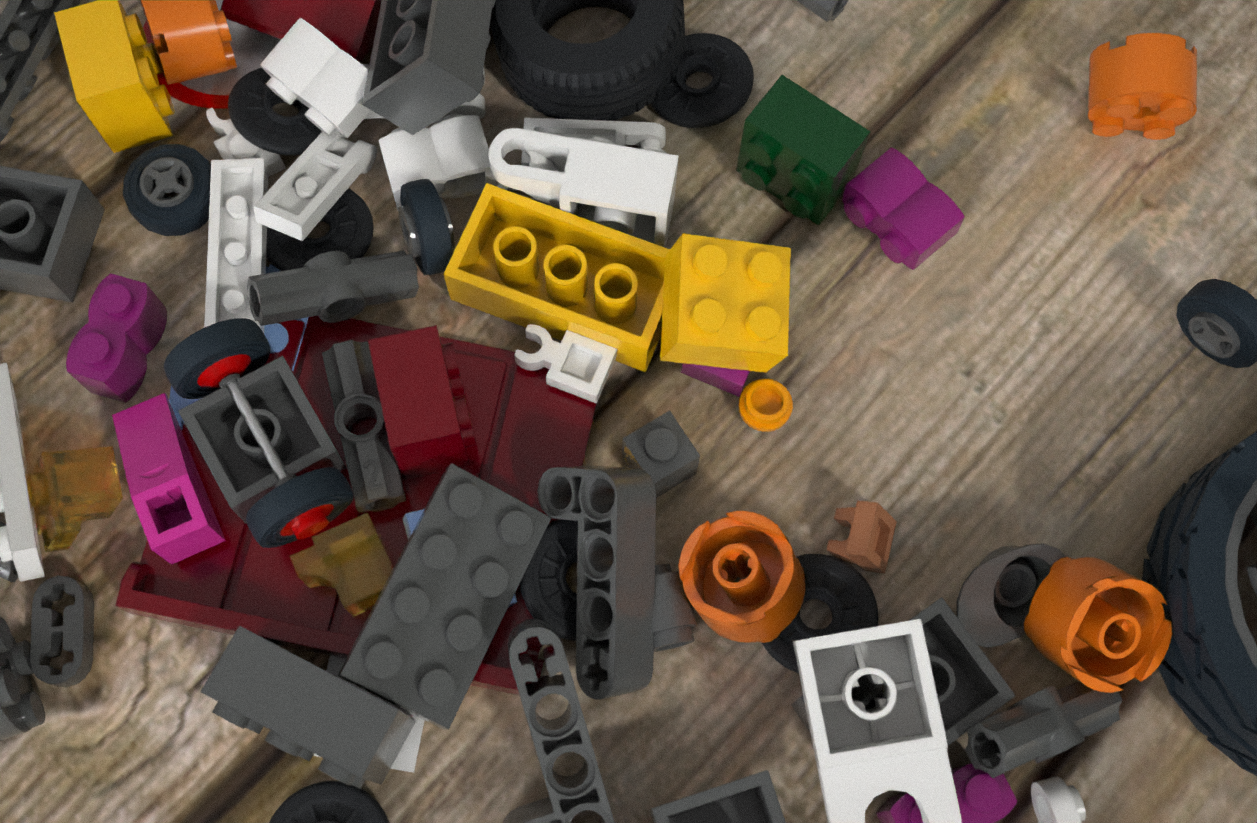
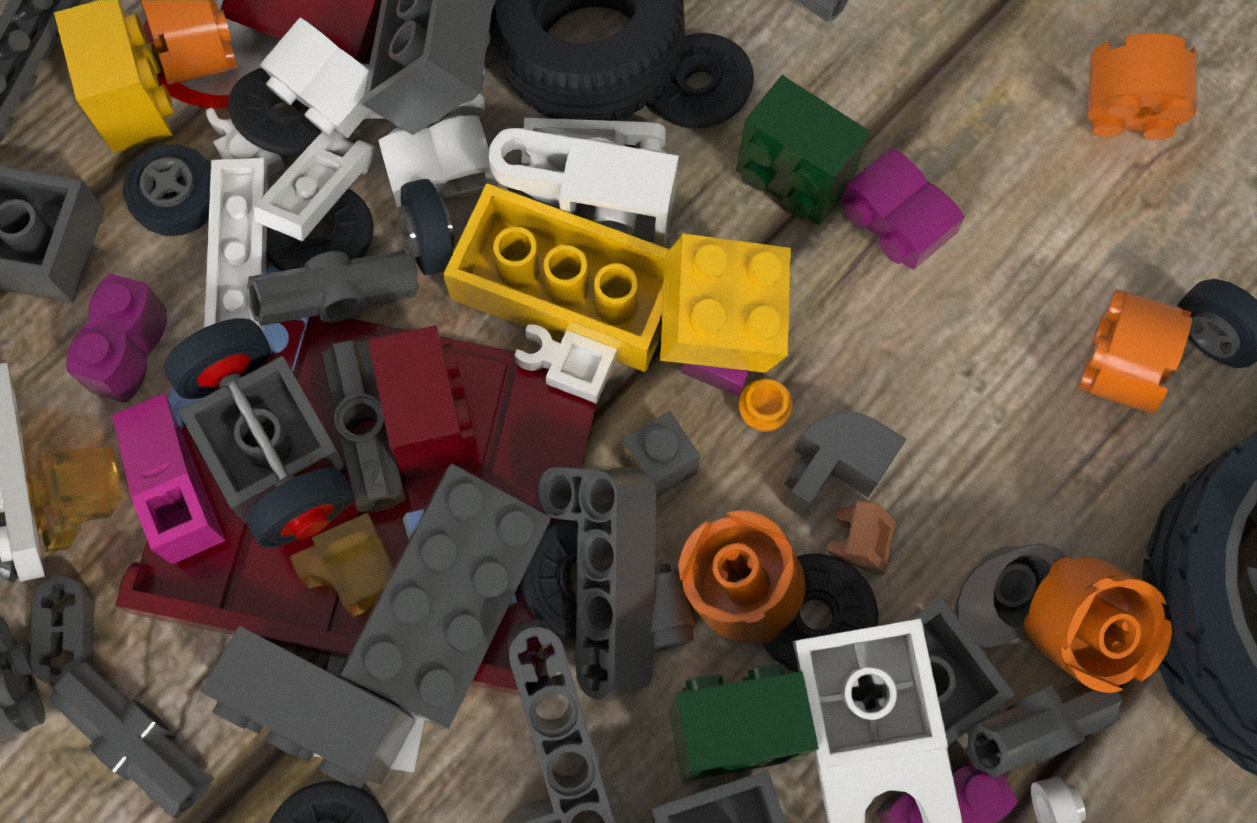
none -> dark grey piece [48,662,214,818]
none -> dark green brick [669,664,819,782]
none -> dark grey brick [784,412,906,517]
none -> orange brick [1077,289,1192,415]

